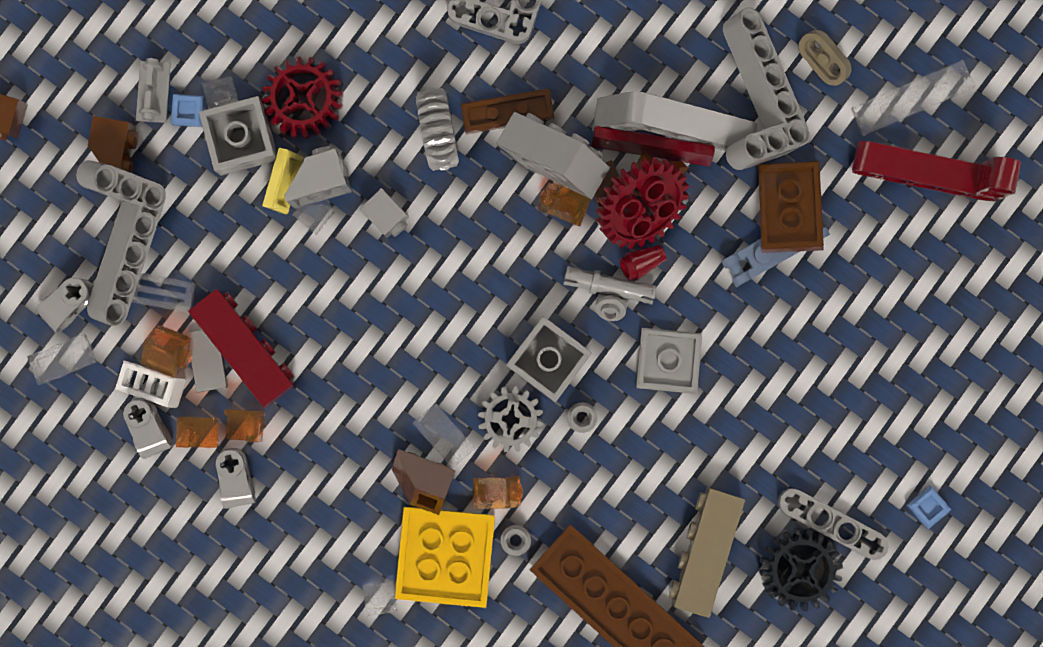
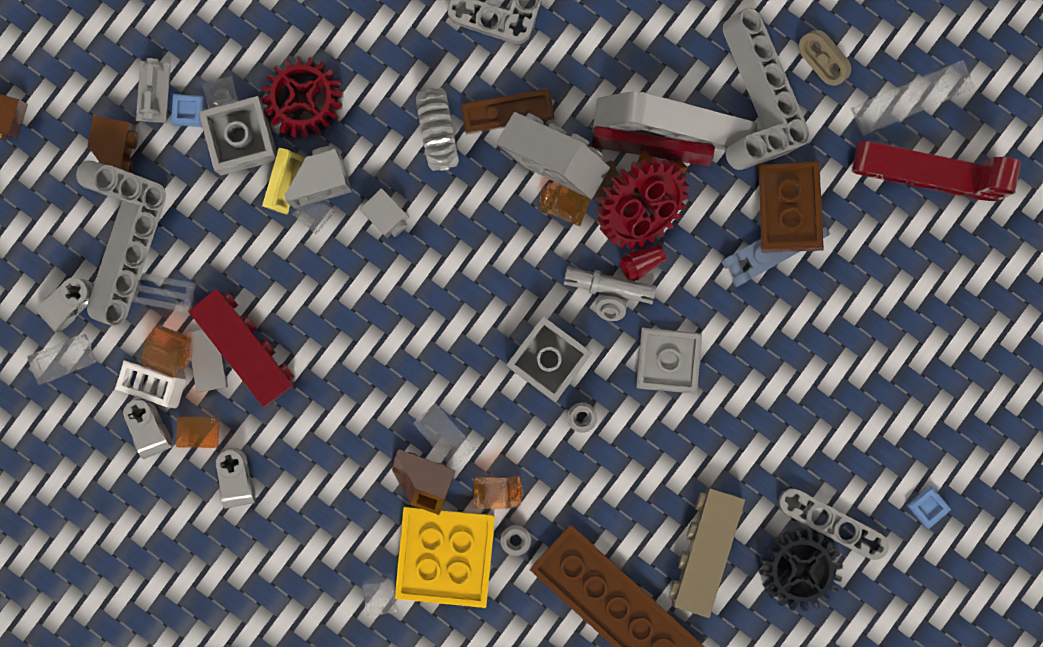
clear orange panel [224,409,265,442] -> none
light grey gear [478,387,544,452] -> none

